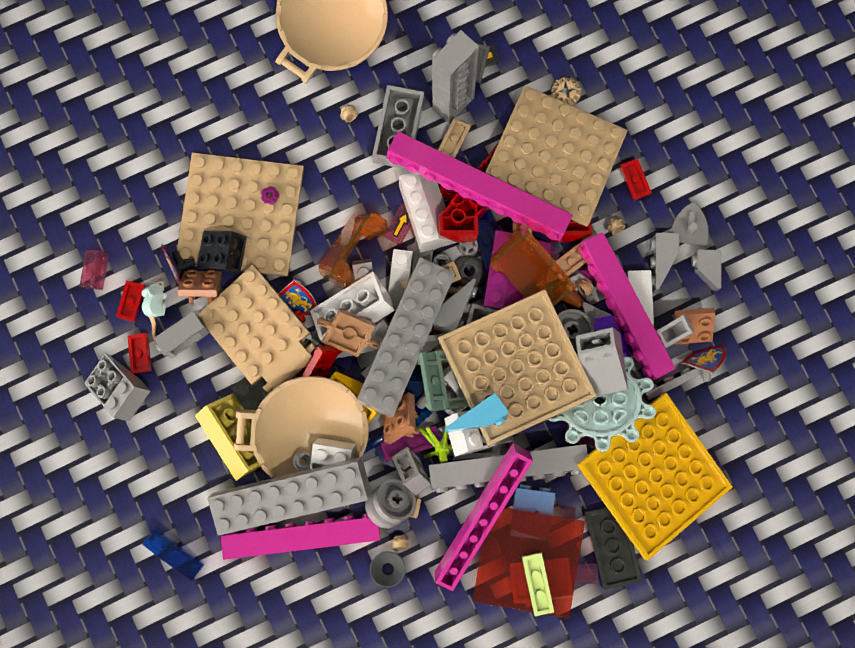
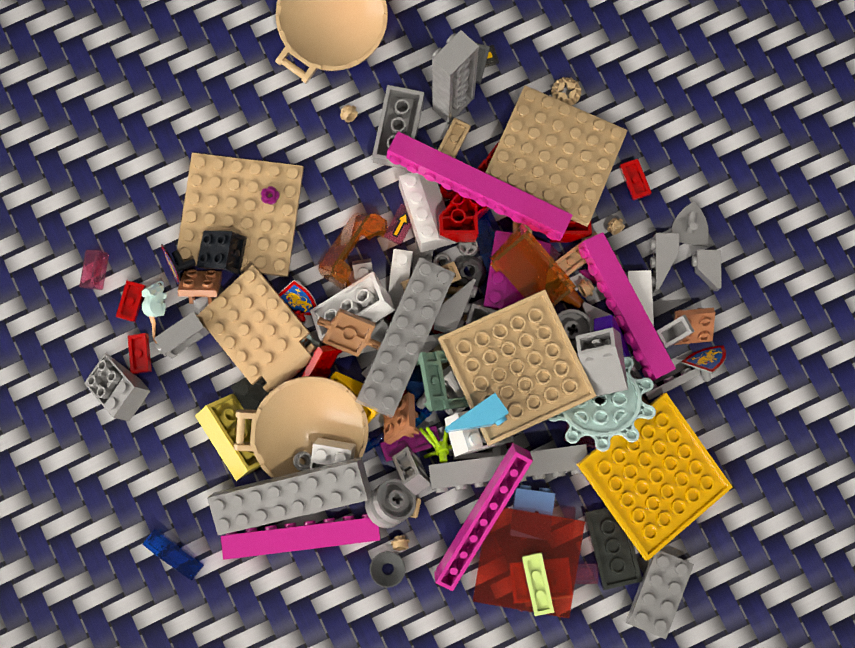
none -> light grey brick [625,550,694,639]

